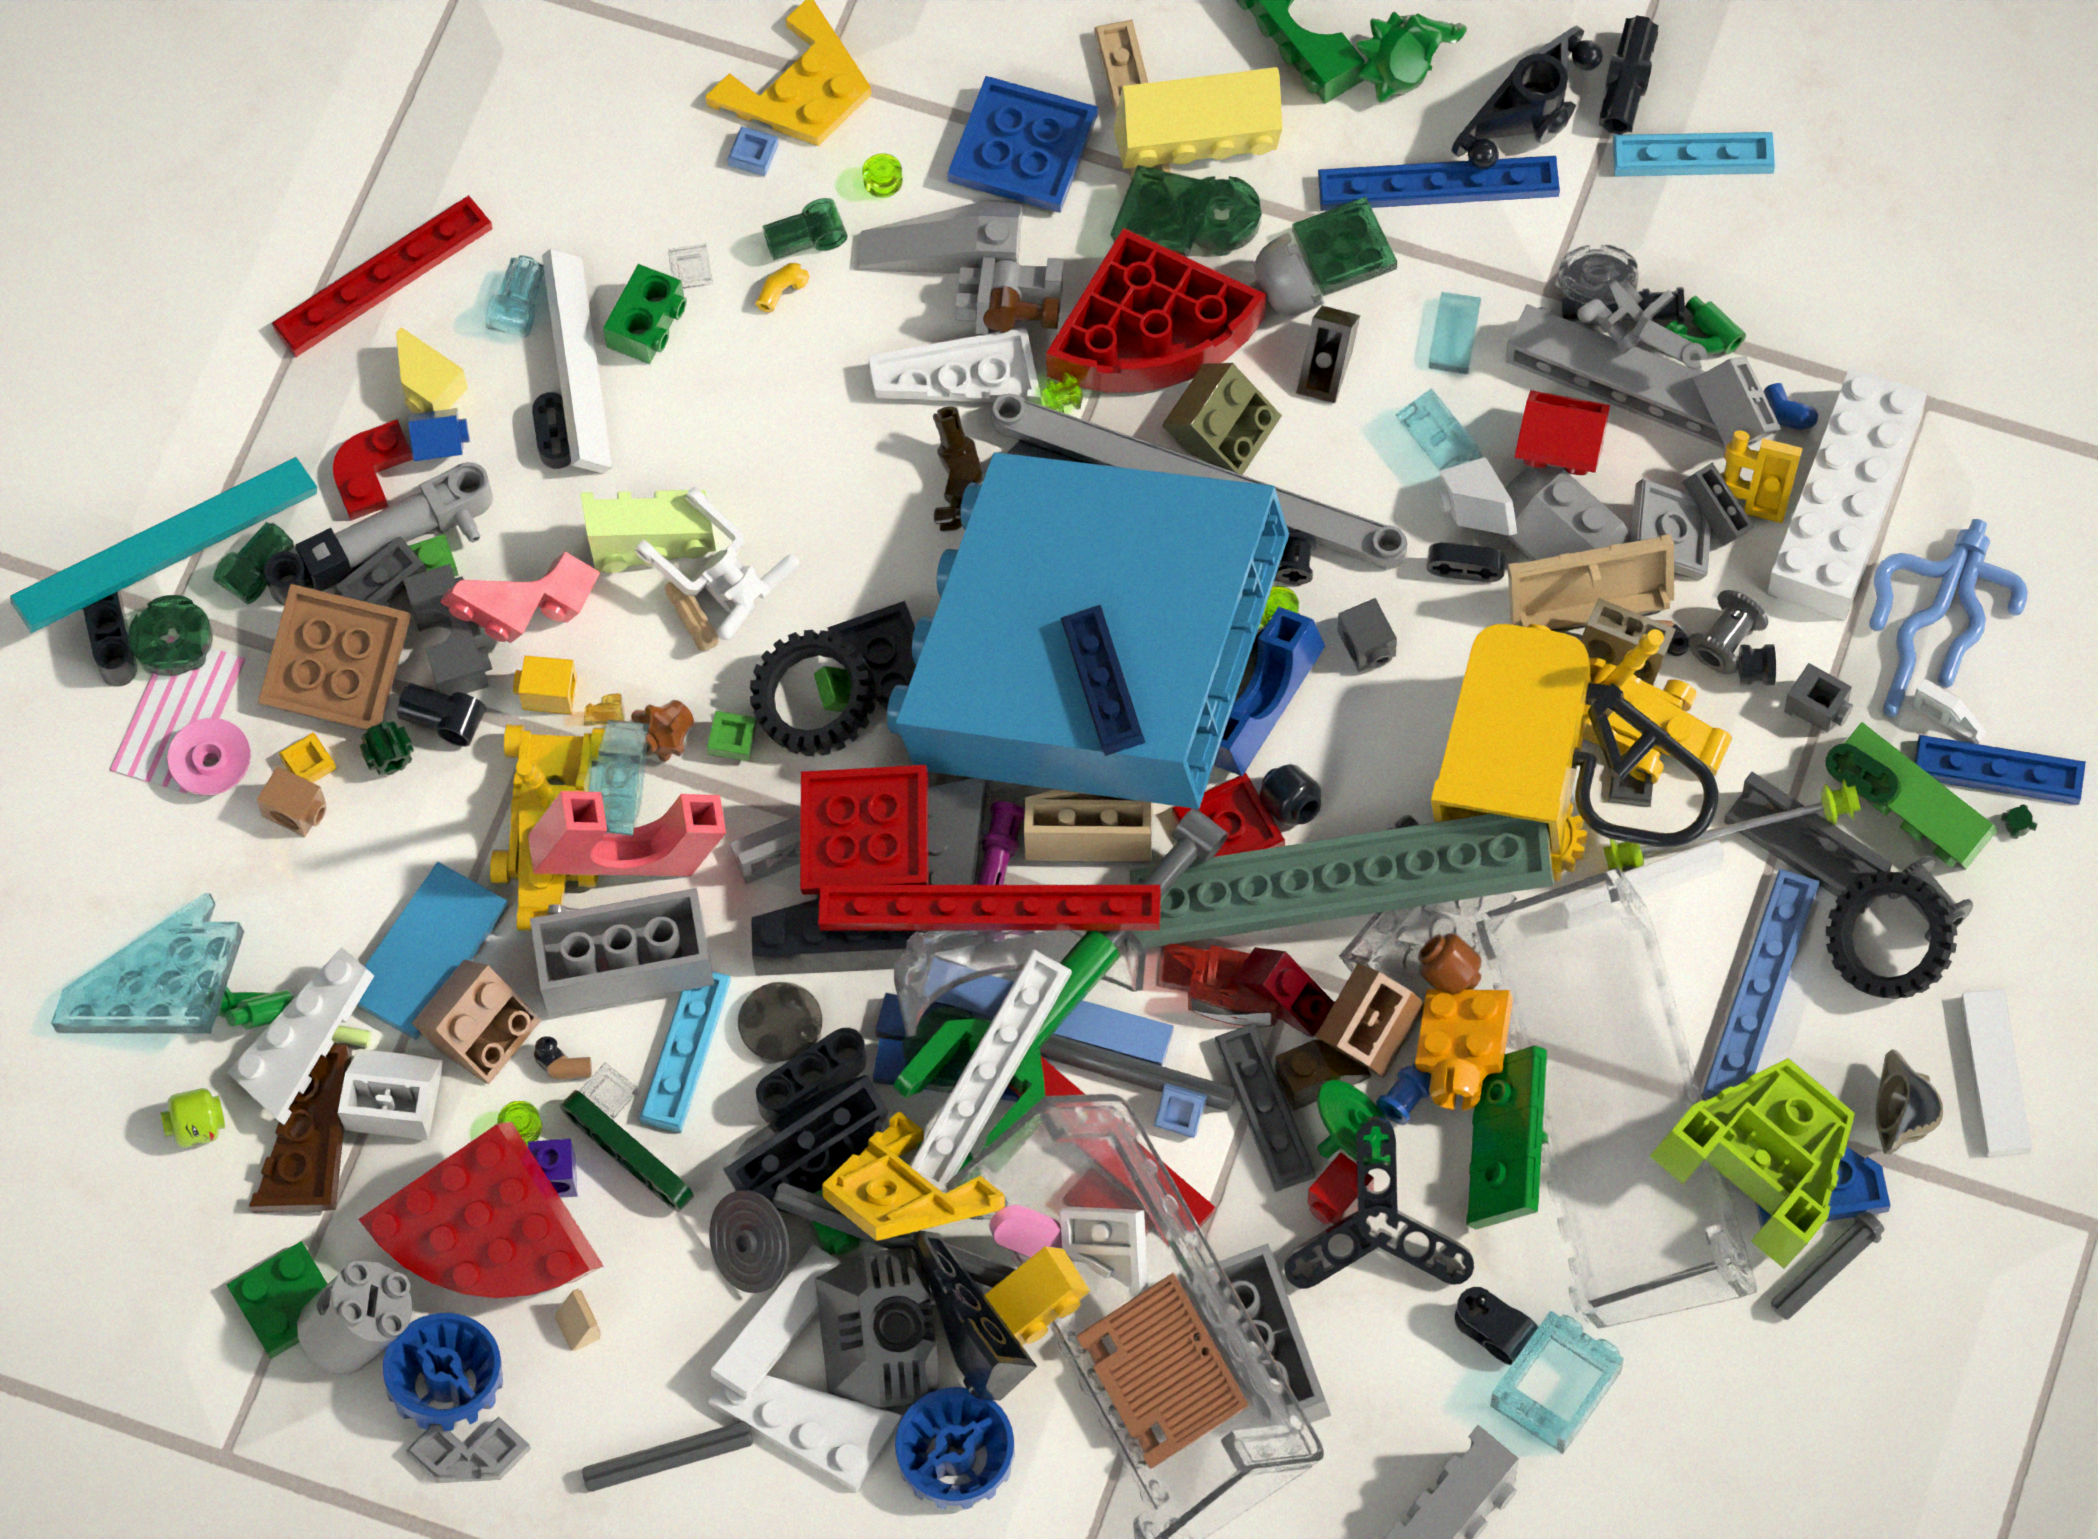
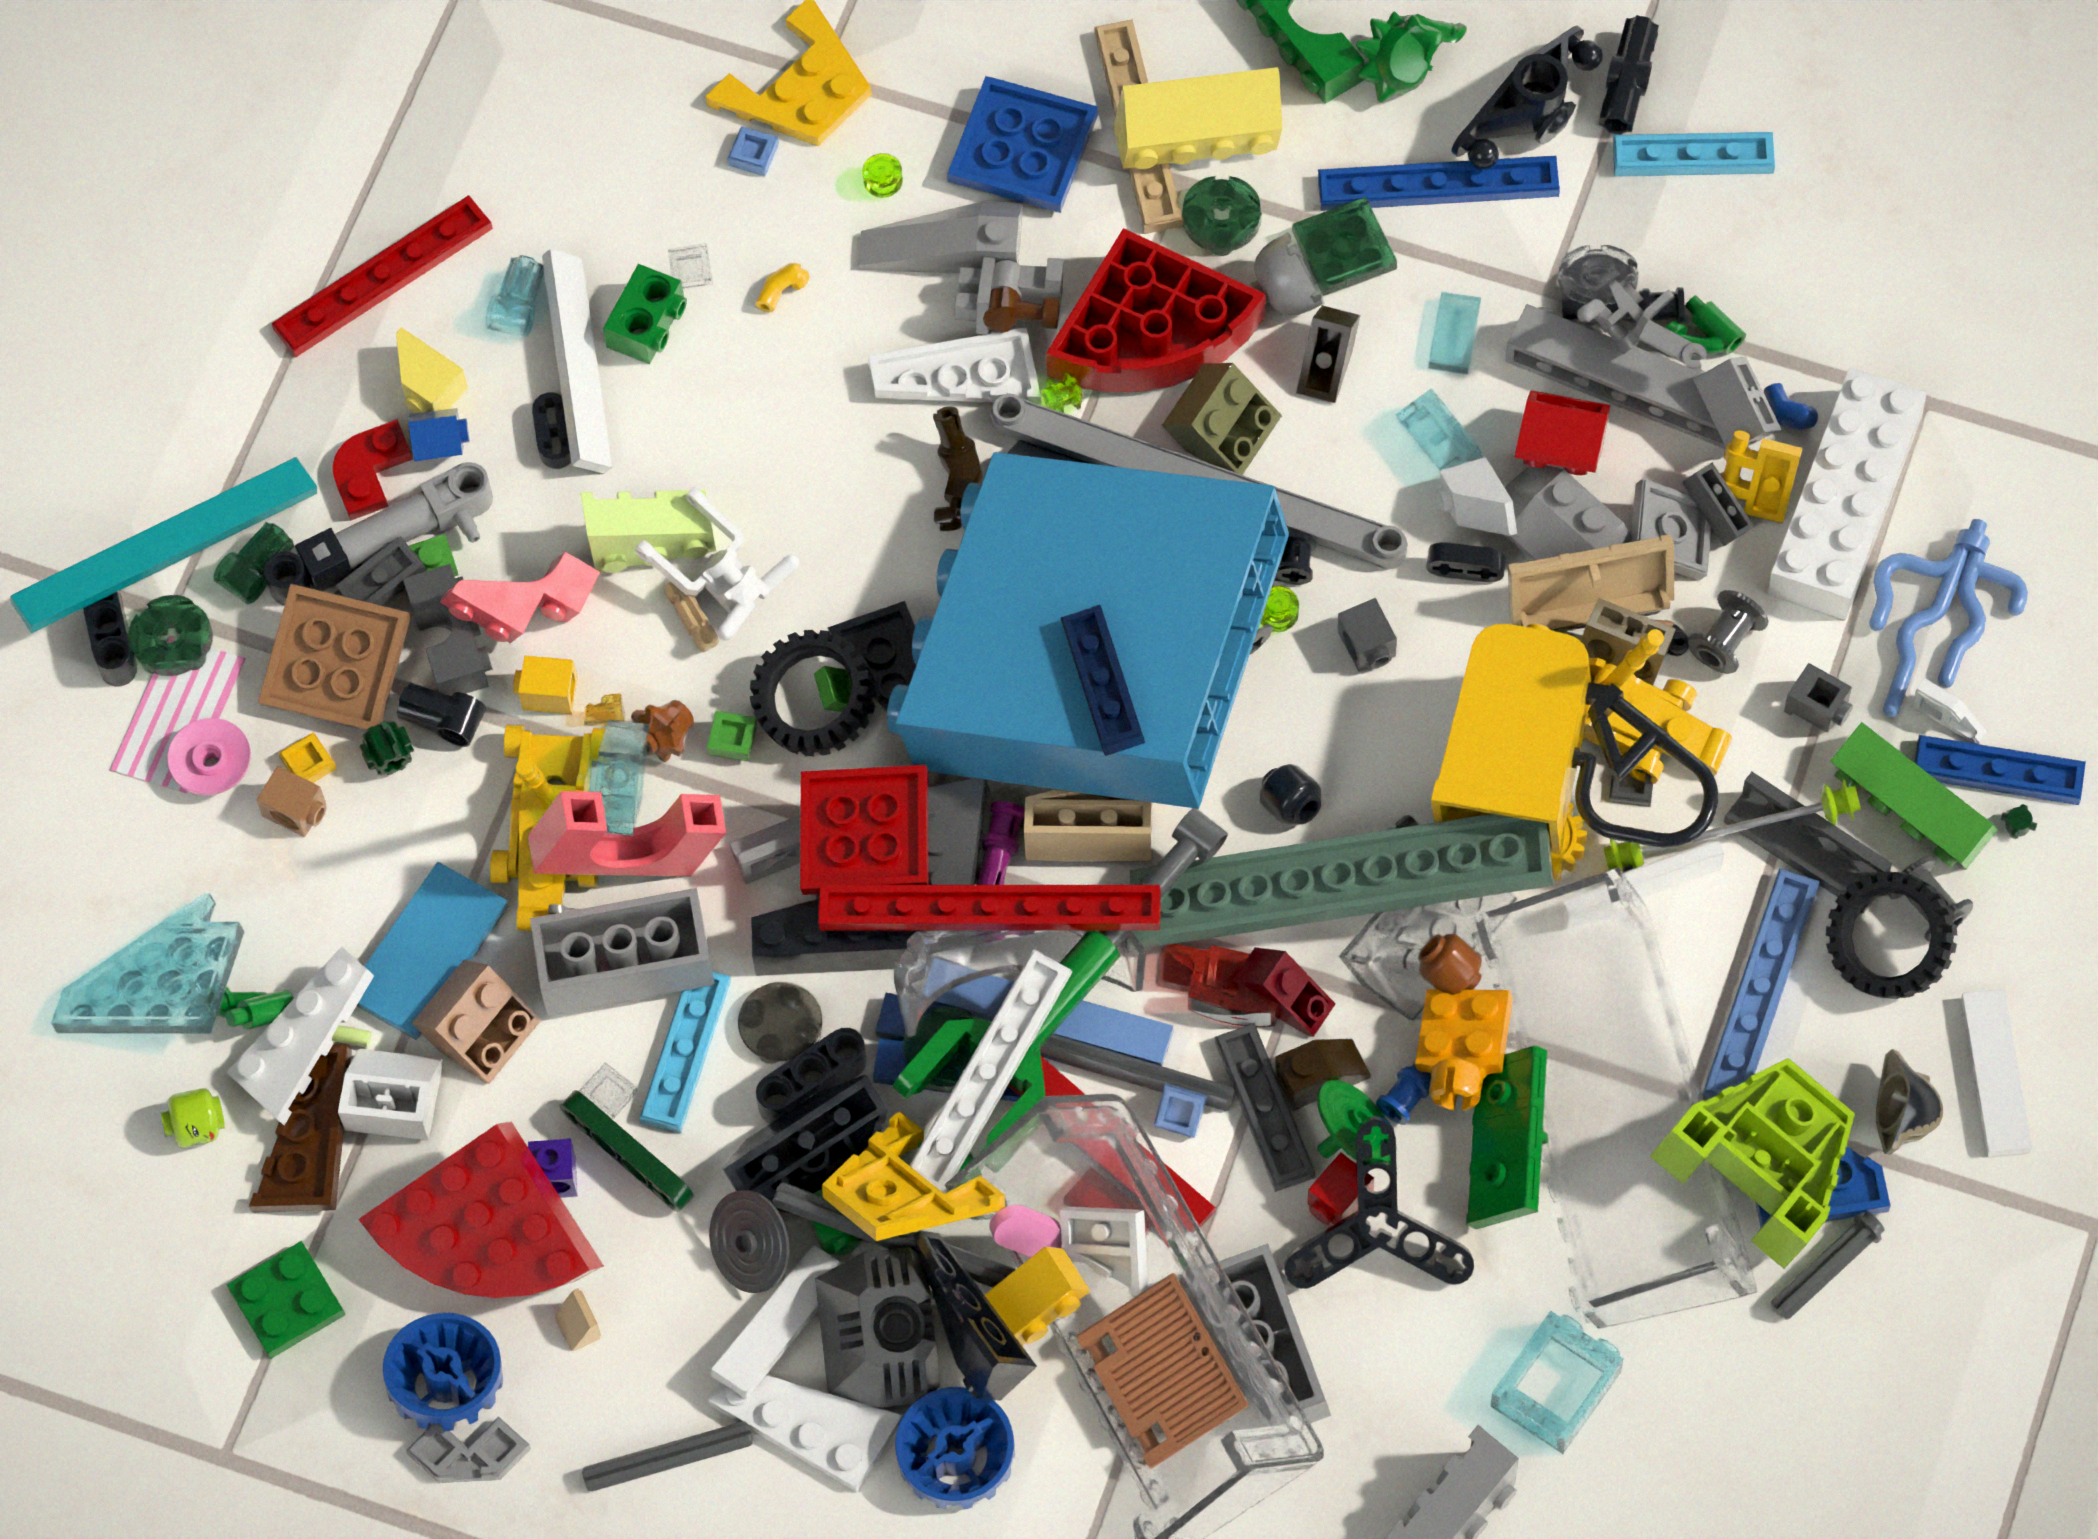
light grey cylinder [297,1260,412,1374] -> none
clear neon green wheel [497,1101,542,1146] -> none
arm [534,1036,592,1080] -> none
clear green piece [762,198,848,260] -> none
clear green plate [1110,165,1214,258] -> none
red tile [1172,773,1285,859] -> none
blue arch [1213,607,1325,776] -> none
medium nougat slope [1315,963,1424,1078] -> none
black piece [1454,1287,1540,1366] -> none
black wheel [1739,644,1776,686] -> none
dark green beam [1825,744,1901,806] -> none

